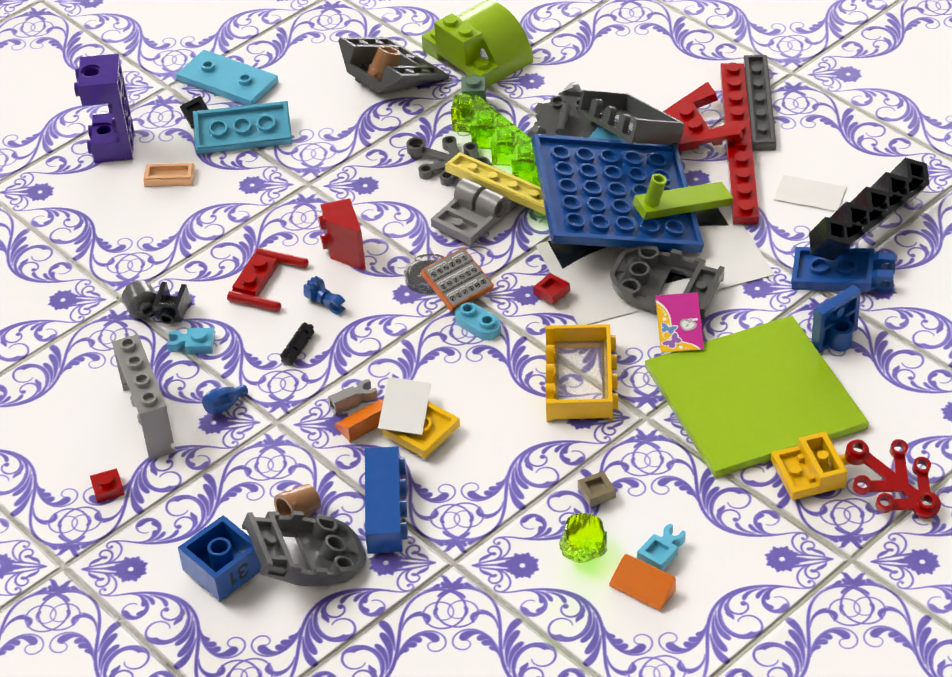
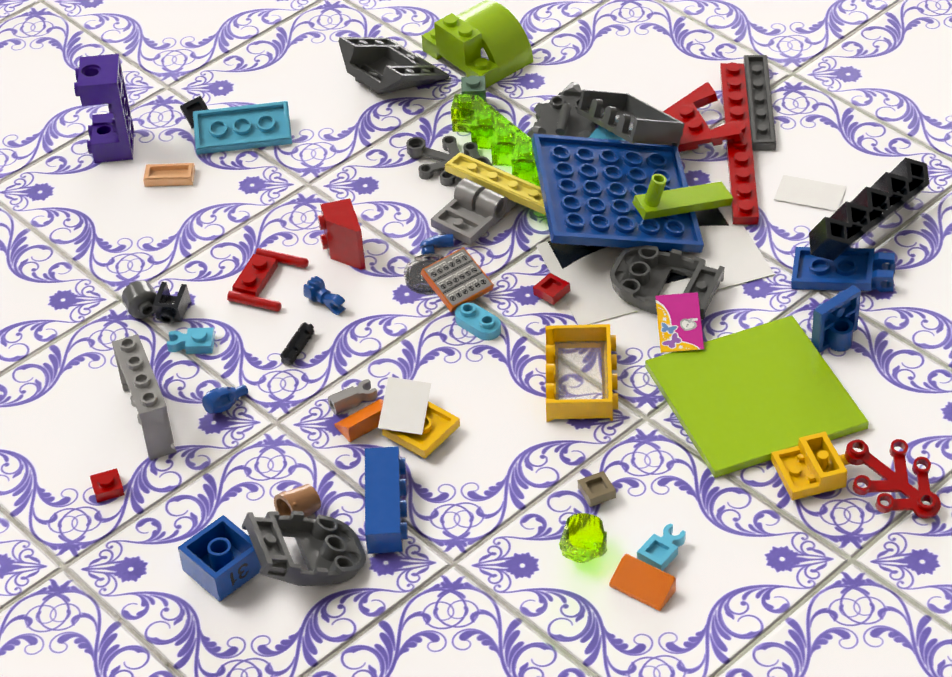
medium azure plate [176,49,279,105] -> none
medium nougat piece [368,45,401,80] -> none
none -> blue arm [420,234,454,257]

